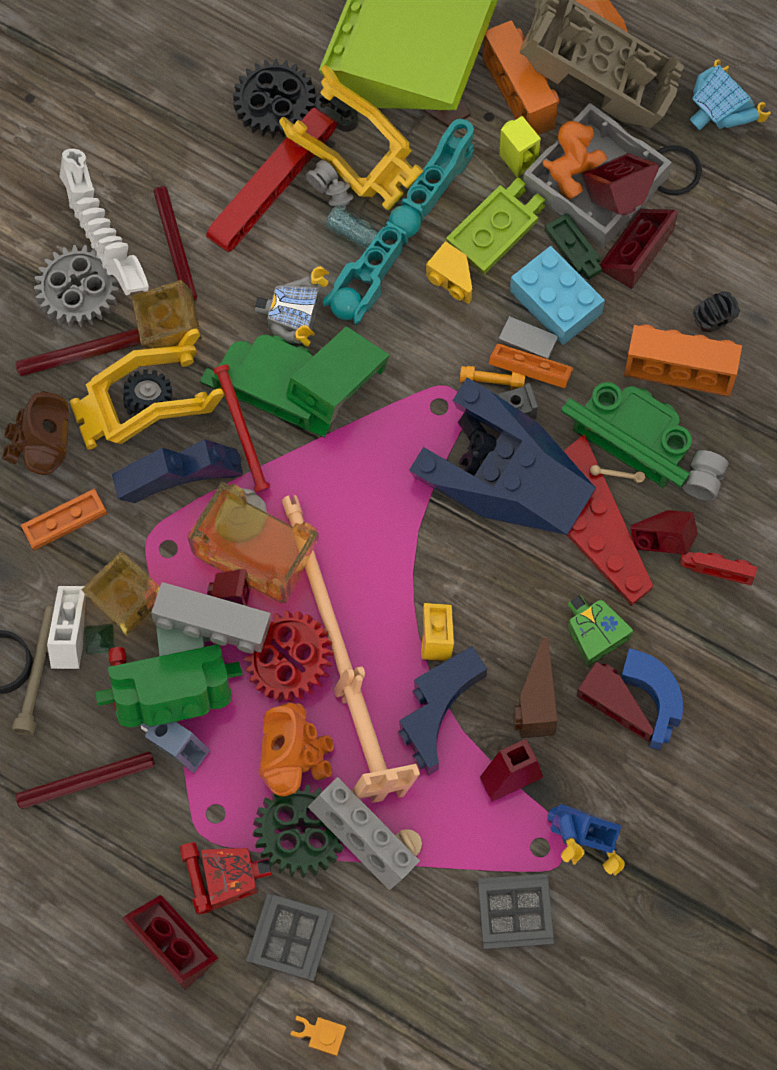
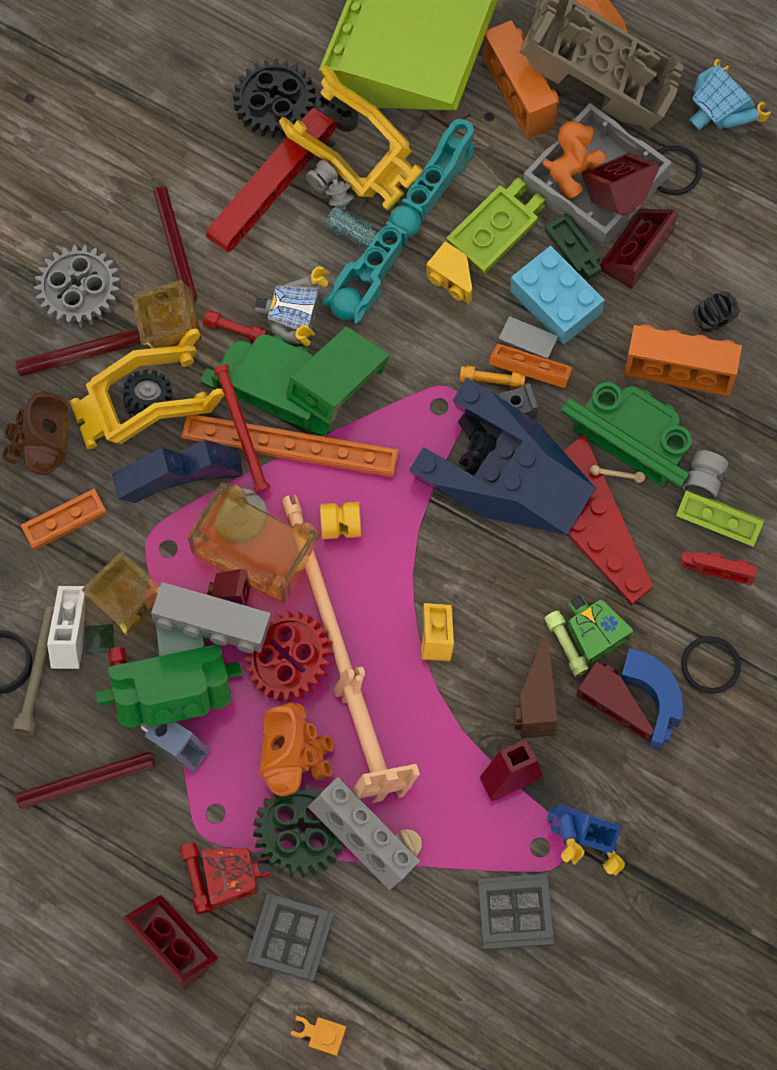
white piece [60,149,149,295] -> none
dark blue arch [398,646,487,775] -> none
neon yellow brick [499,116,541,178] -> none
dark red slope [630,510,698,555] -> none
none -> orange tile [181,415,399,478]
none -> red bar [203,310,268,343]
none -> yellow wheel [320,502,361,539]
none -> yellowish green bar [544,611,590,678]
none -> lime plate [676,489,764,547]
none -> black tyre [681,636,741,694]

